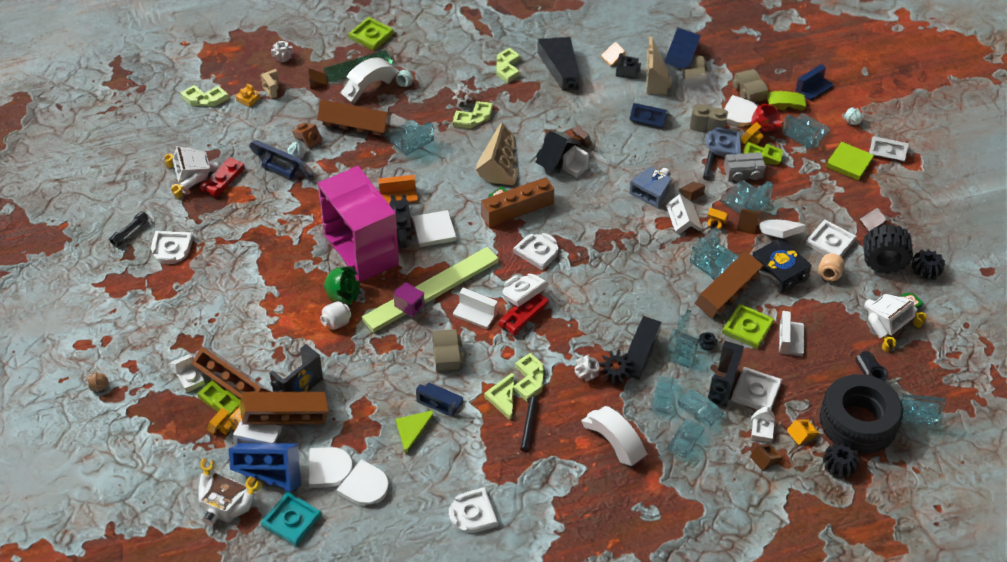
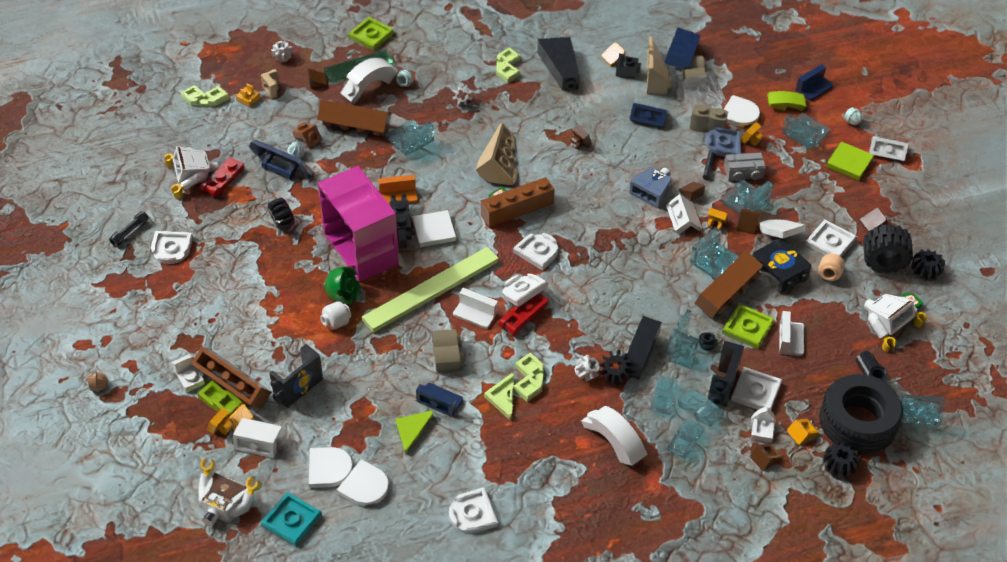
blue wedge [228,443,301,492] -> none
dark orange brick [240,391,329,425] -> none
magenta brick [393,282,425,317] -> none
yellowish green tile [453,101,493,129] -> none
black bar [520,397,538,452] -> none
black brick [535,130,581,173] -> none
white panel [563,145,589,178] -> none
dark tan brick [733,69,768,103] -> none
lime slope [743,142,783,165] -> none
red hair [751,104,782,132] -> none
none -> black gear [267,197,295,230]

